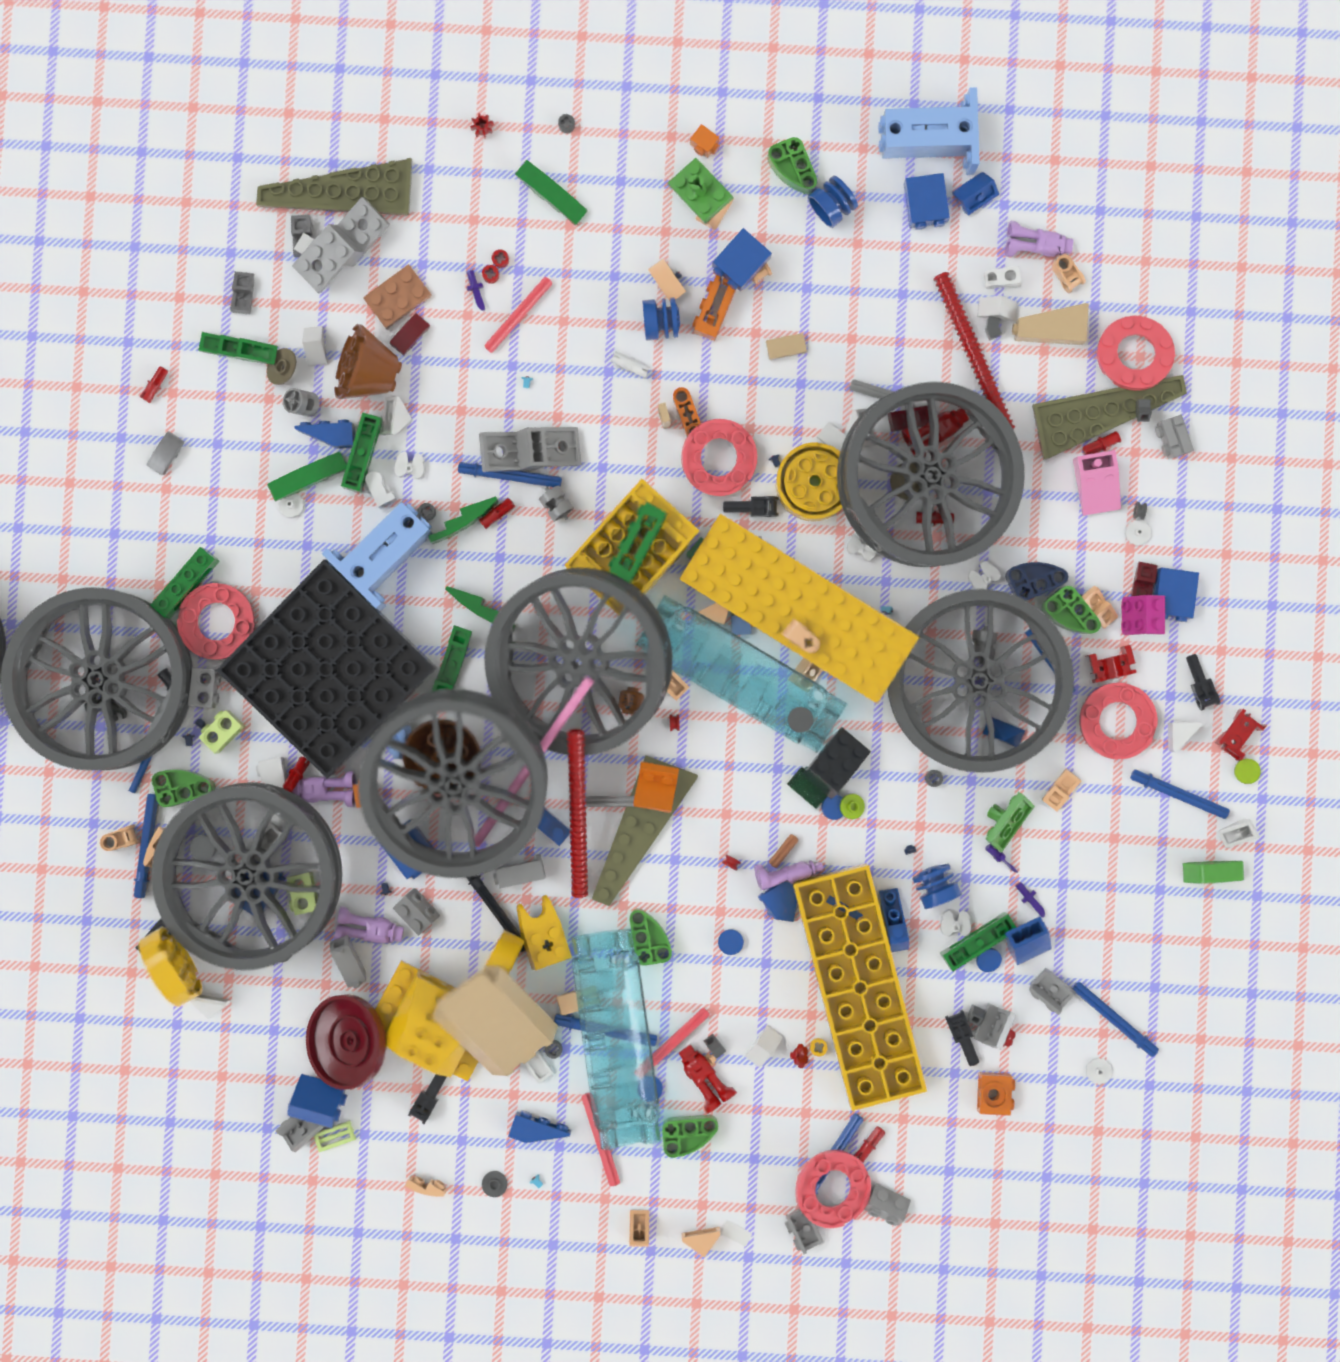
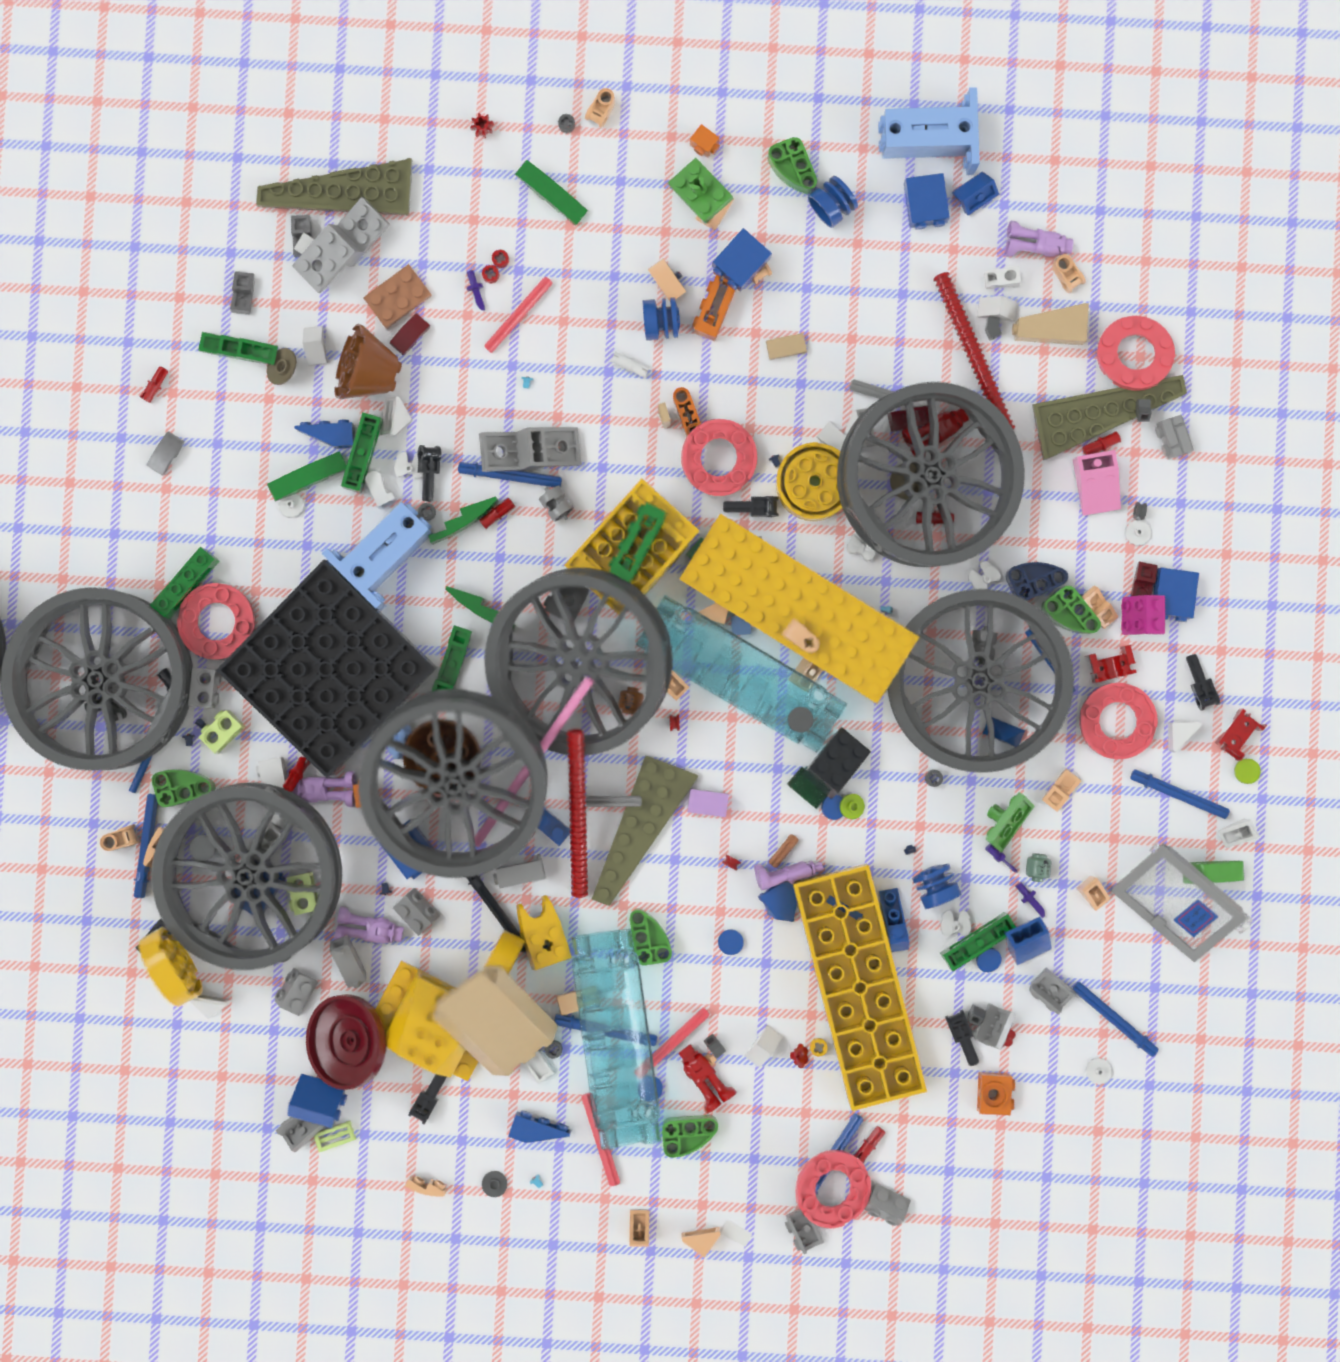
light grey wheel [283,388,320,417] -> none
orange bracket [633,762,679,813] -> none
none -> light grey bracket [275,968,318,1016]
none -> black connector [417,445,442,502]
none -> dark grey brick [543,587,590,621]
none -> light nougat piece [585,88,615,128]
none -> lavender panel [687,789,729,817]
none -> sand green head [1026,853,1052,882]
none -> light nougat slope [1076,876,1110,911]
none -> door [1111,842,1253,962]

